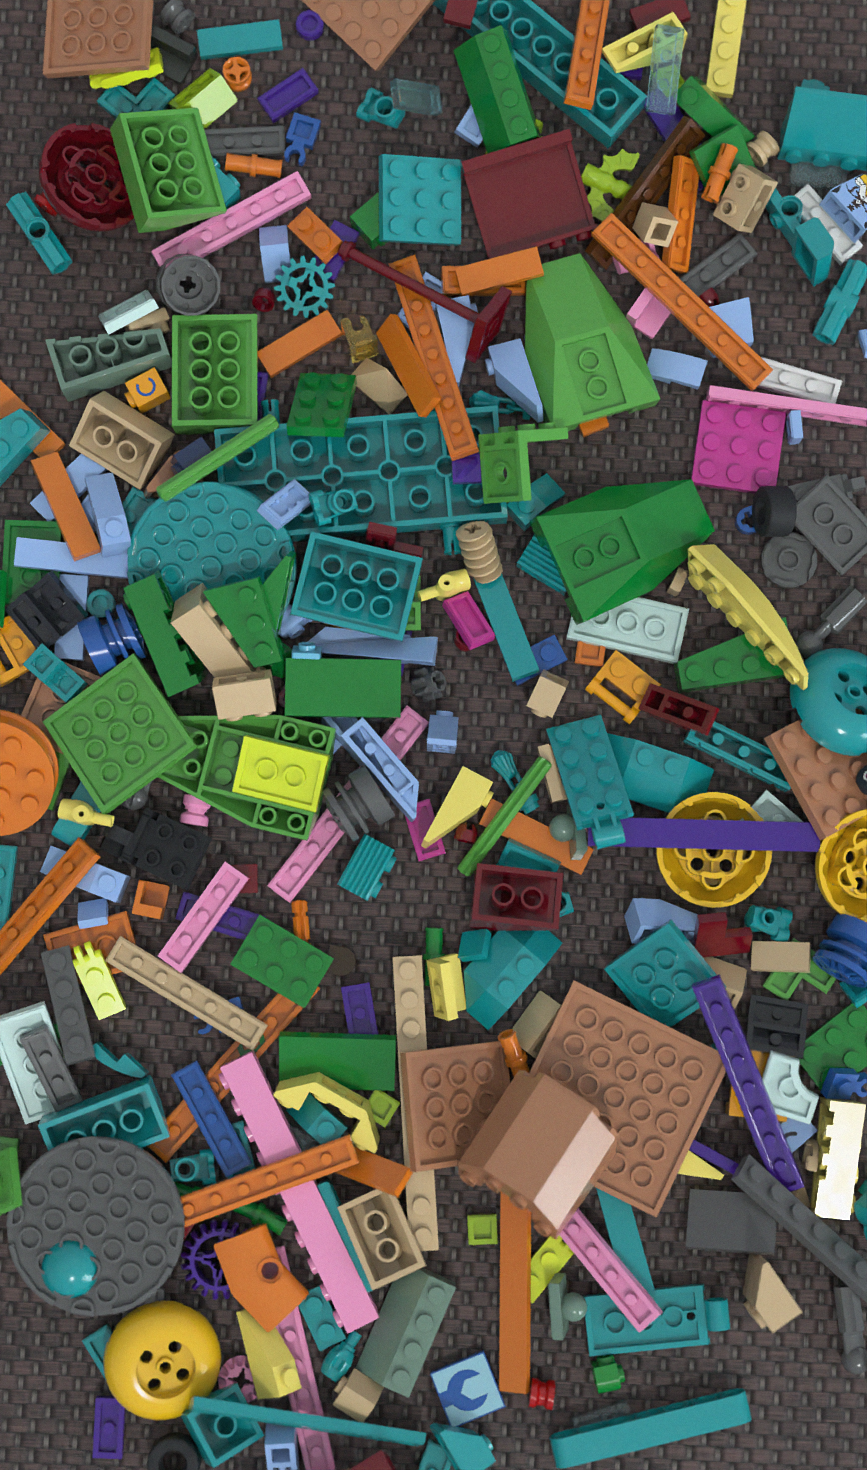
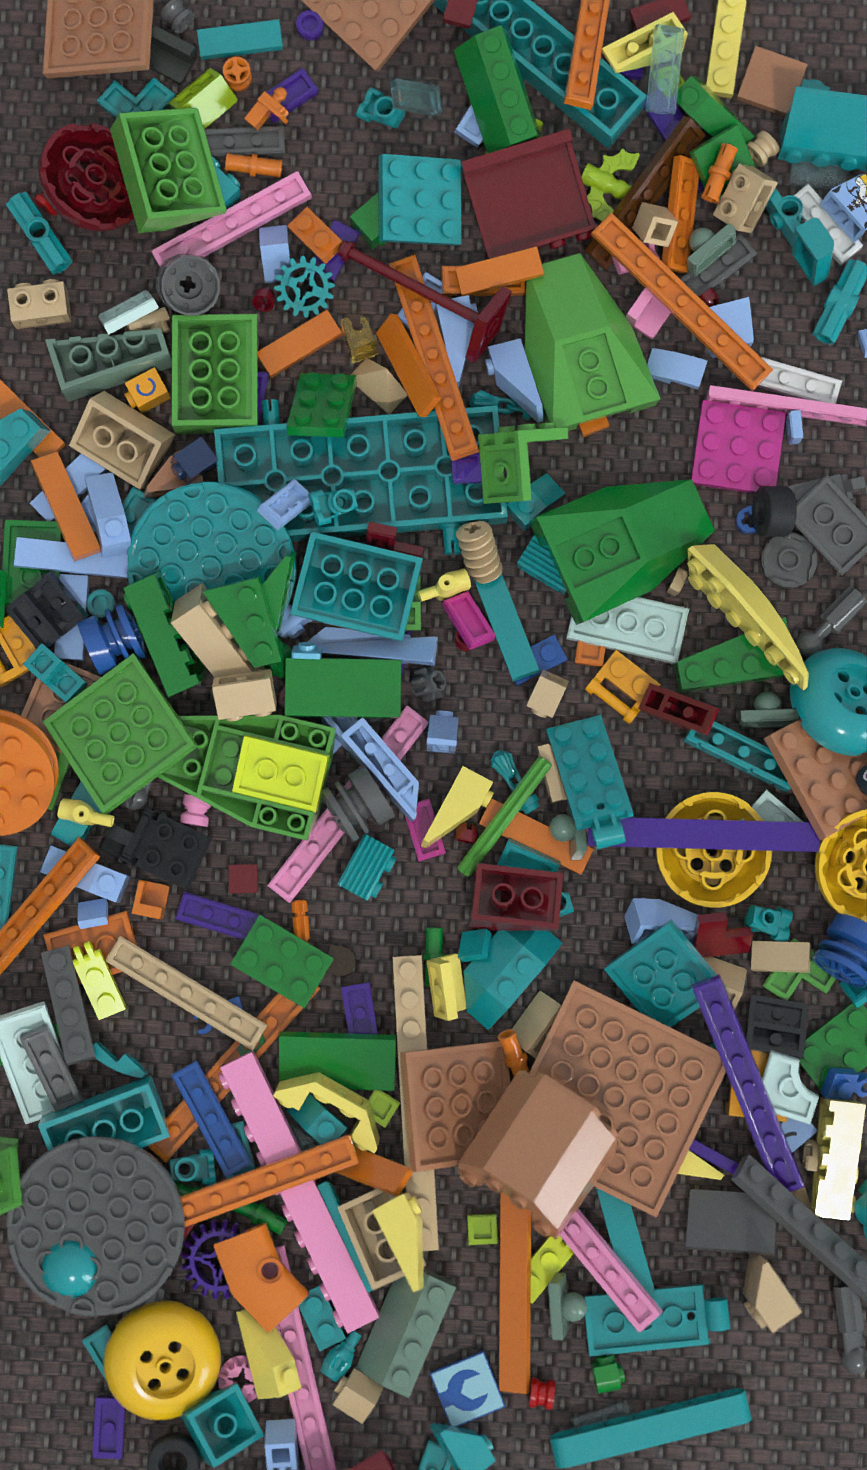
neon yellow hinge [89,47,164,89] -> none
bright green axle [156,414,279,502] -> none
bright pink plate [158,862,249,973] -> none
teal tile [189,1396,426,1447] -> none
blue plate [284,112,321,166] -> none
teal wedge [607,733,714,813] -> none
none -> tan brick [7,279,72,329]
none -> orange piece [244,87,289,131]
none -> light yellow slope [372,1193,424,1292]
none -> sand green tile [687,223,736,277]
none -> nougat tile [736,46,808,117]
none -> sand green tile [738,691,799,729]

